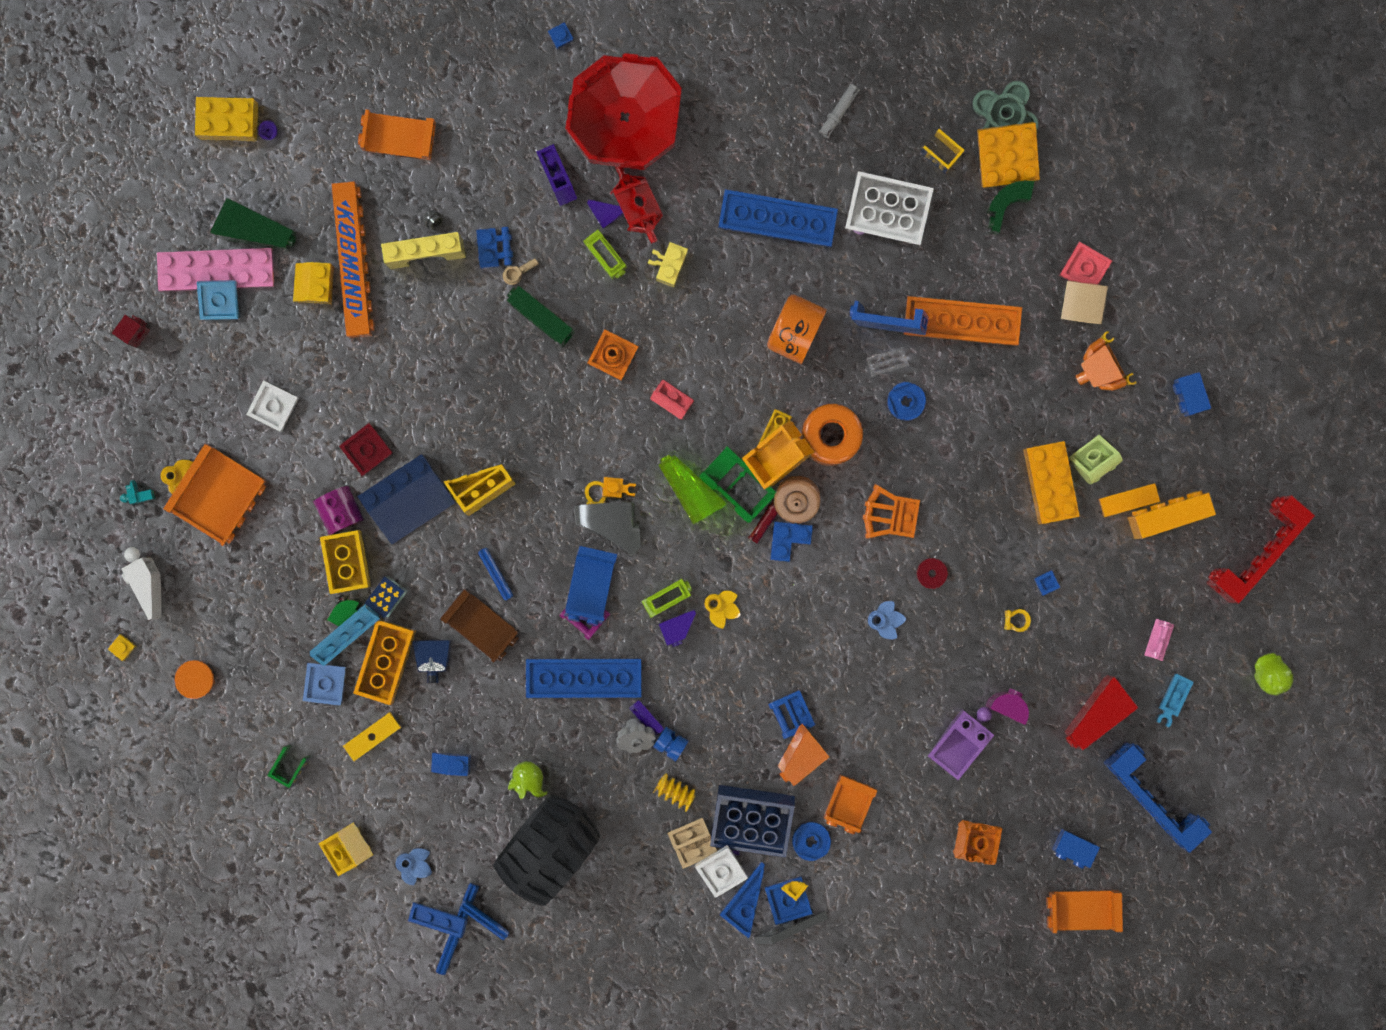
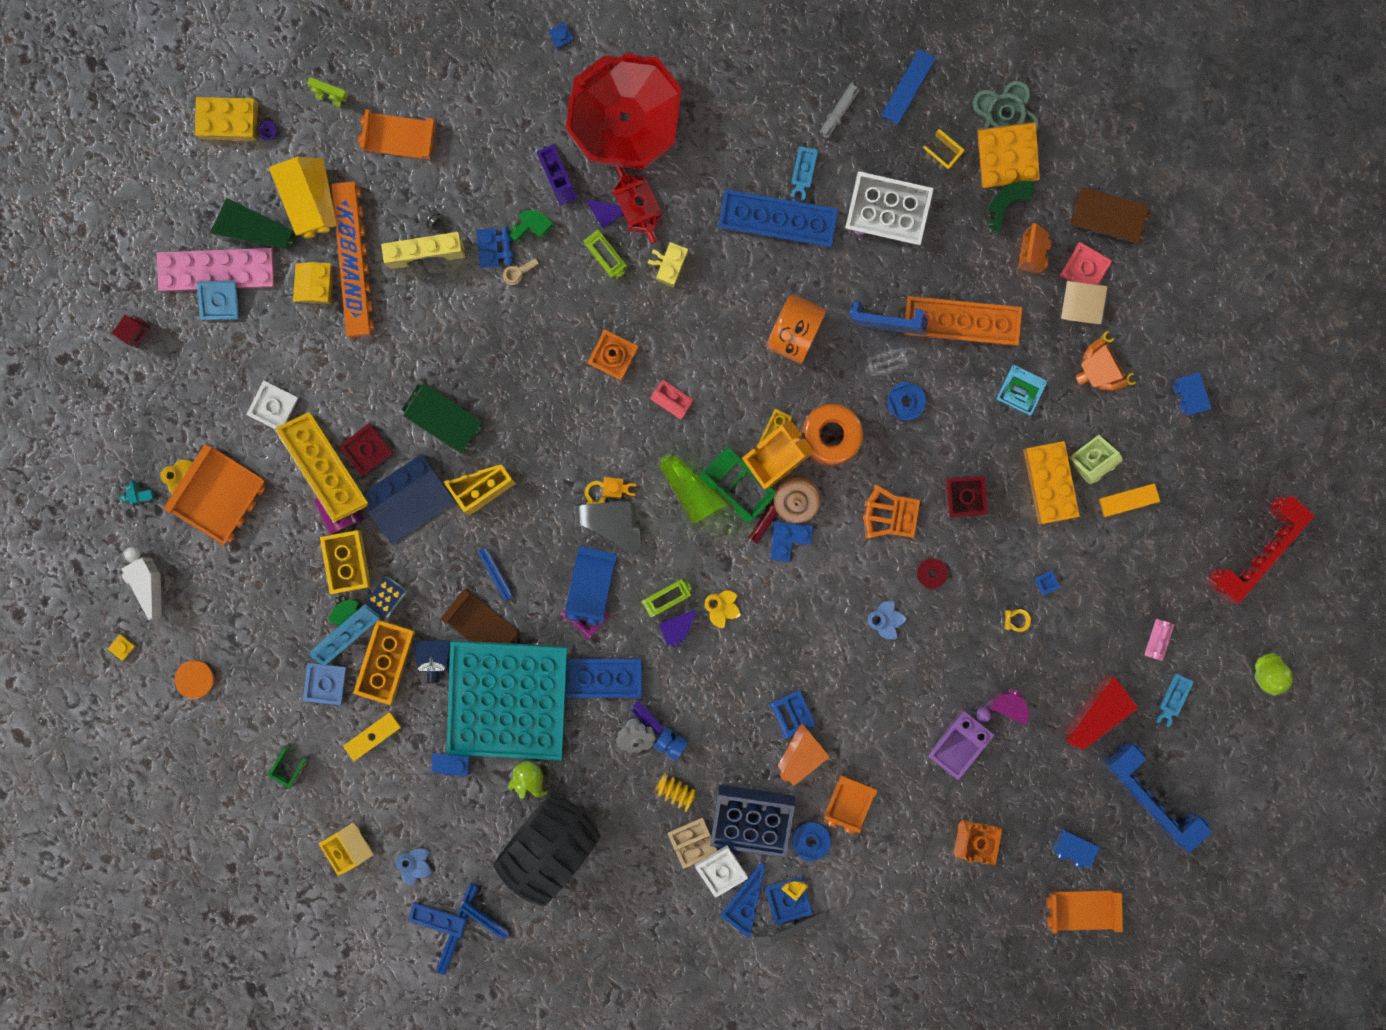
dark green window [507,286,575,348] -> none
light orange brick [1127,490,1216,539] -> none
none -> yellow slope [269,156,337,238]
none -> yellow plate [275,412,368,523]
none -> lime plate [307,77,348,108]
none -> dark green slope [399,381,482,453]
none -> teal plate [446,640,567,760]
none -> green brick [510,210,554,243]
none -> dark azure plate [791,146,818,201]
none -> blue tile [881,49,936,125]
none -> dark red brick [944,476,988,518]
none -> medium azure tile [996,365,1048,416]
none -> orange slope [1018,223,1051,273]
none -> reddish brown panel [1069,187,1150,245]

